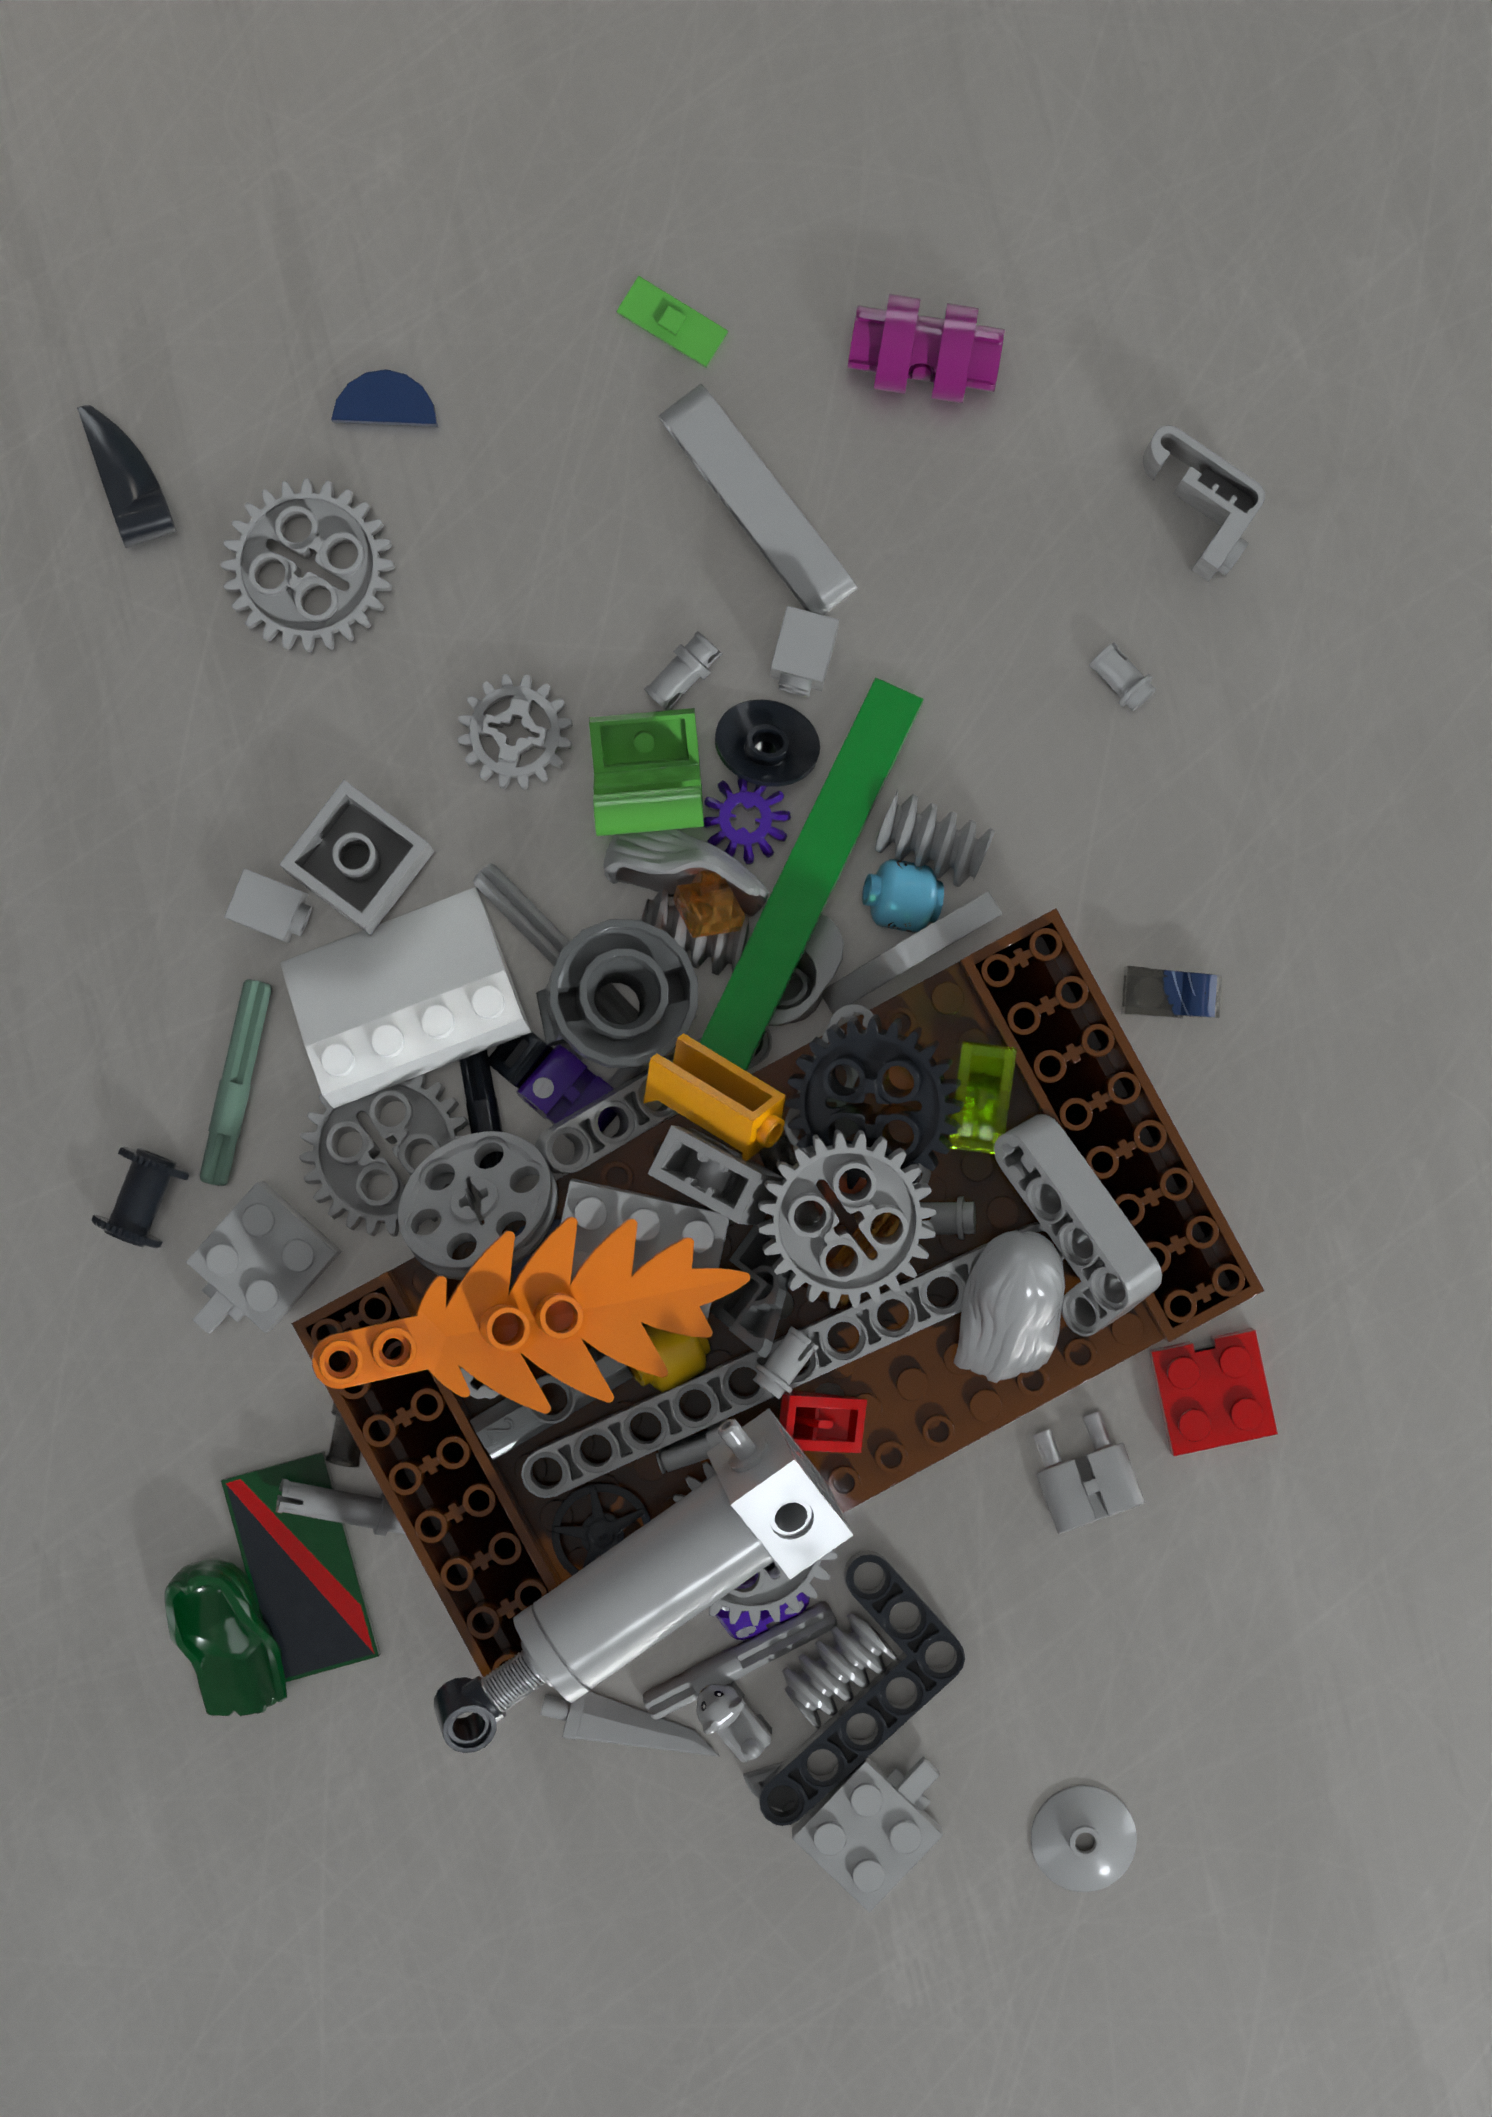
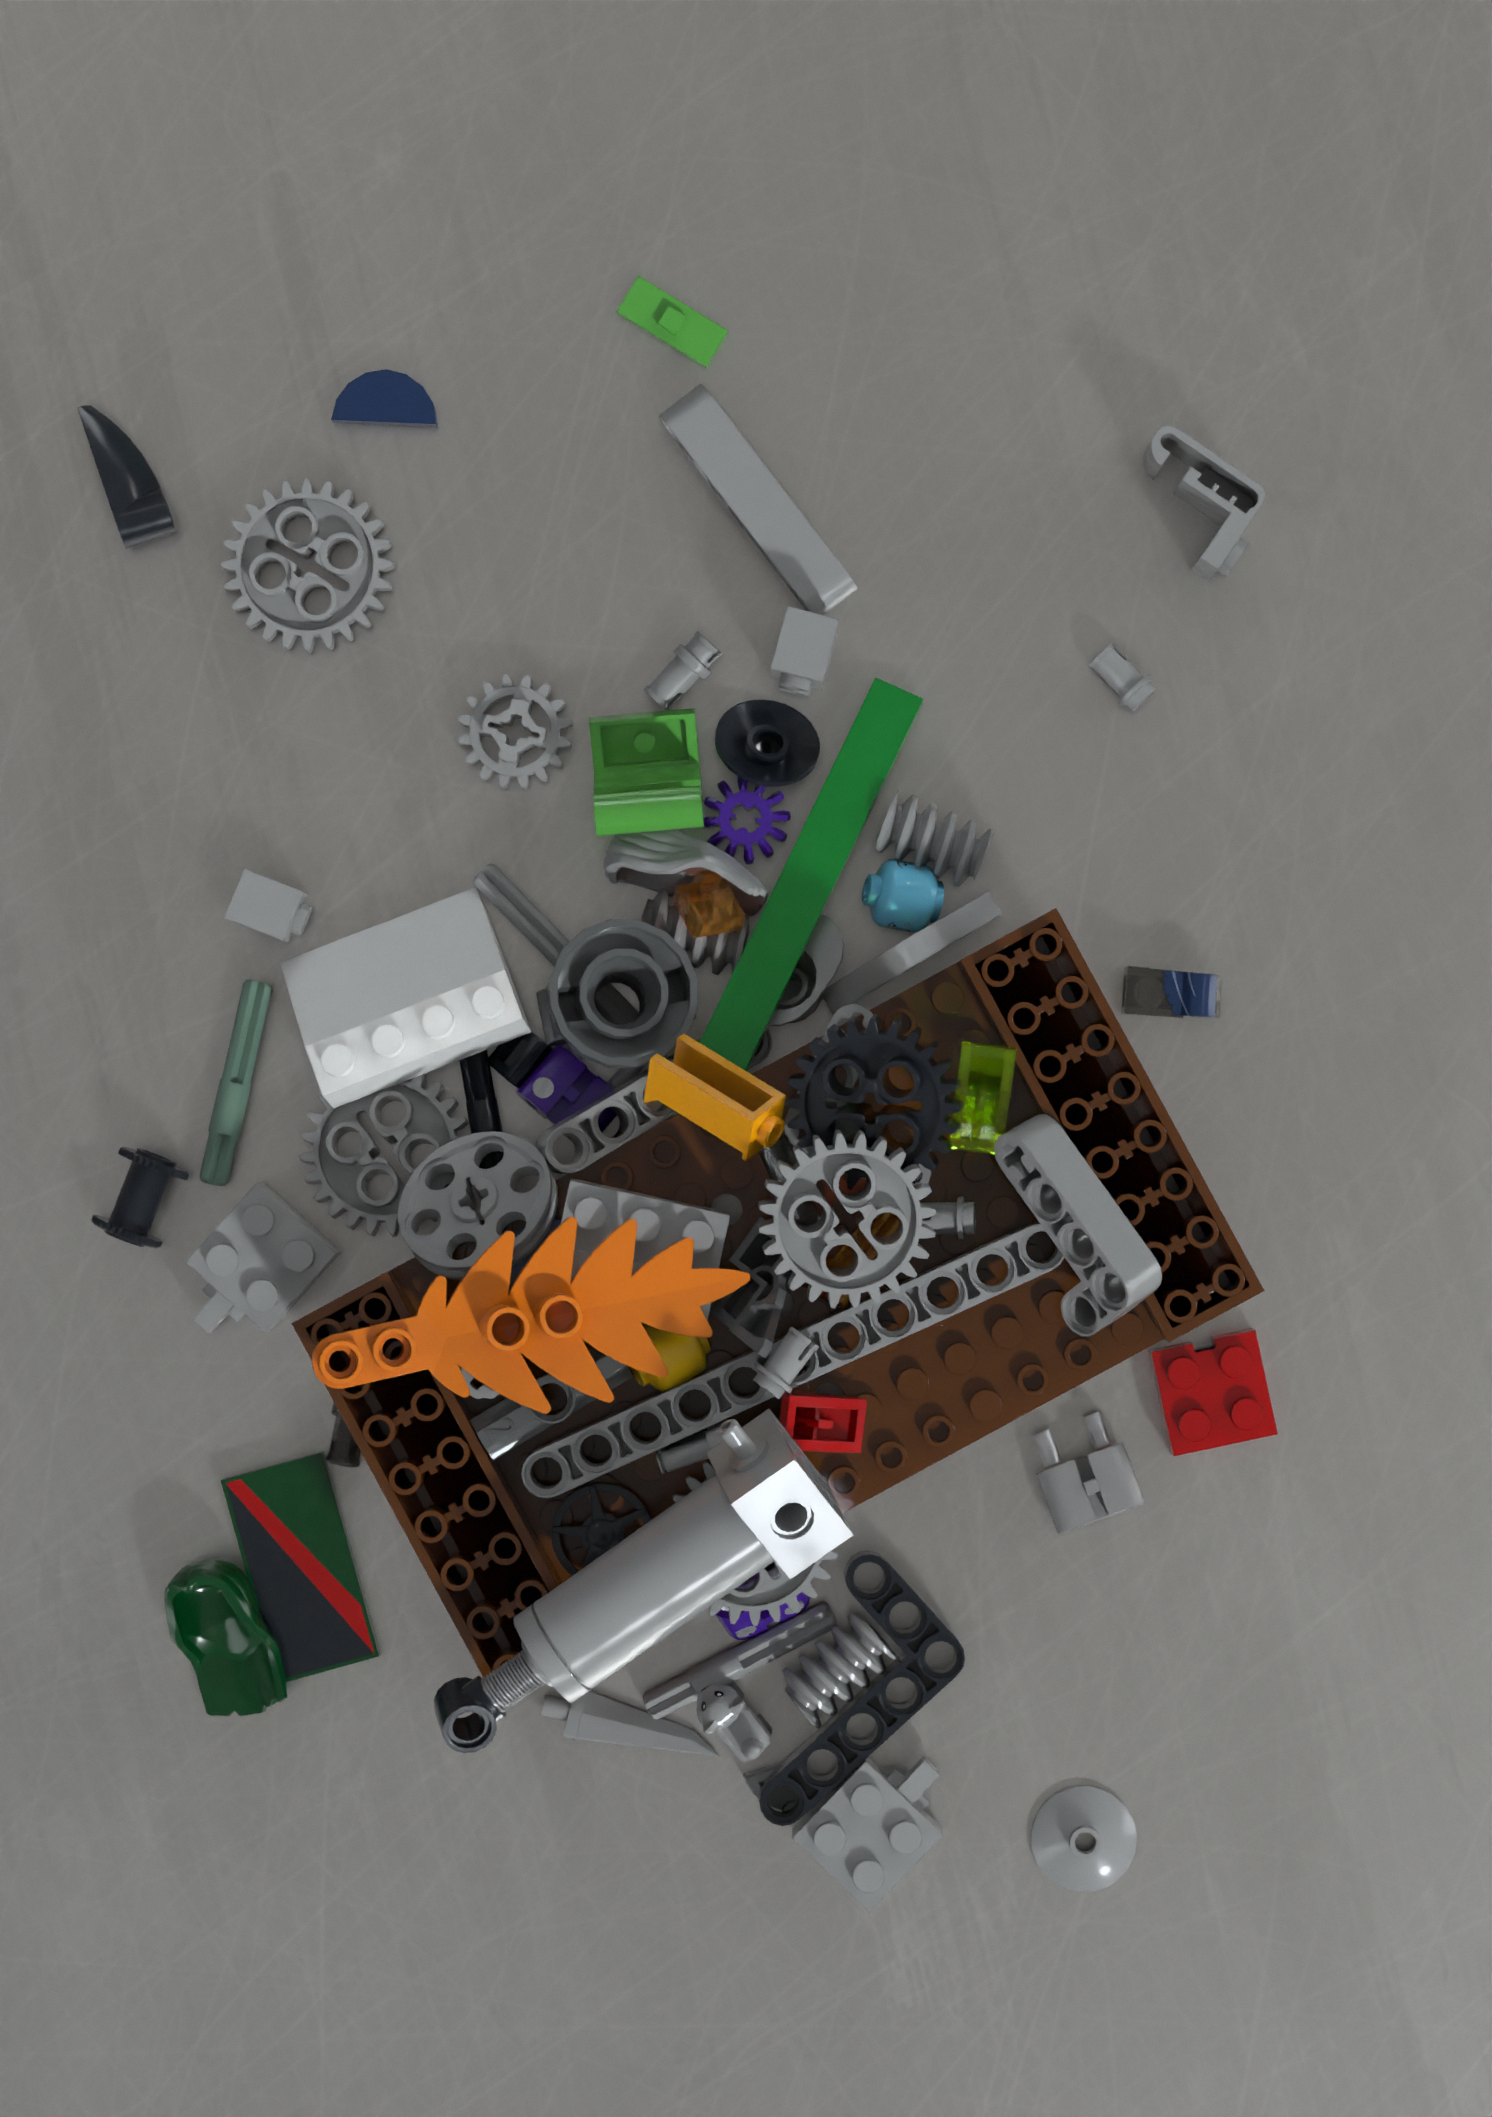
light grey pin [276,1479,406,1536] -> none
light grey brick [279,780,434,936] -> none
light grey brick [648,1125,784,1226] -> none
magenta piece [848,294,1005,404] -> none
light grey hair [953,1230,1065,1383] -> none

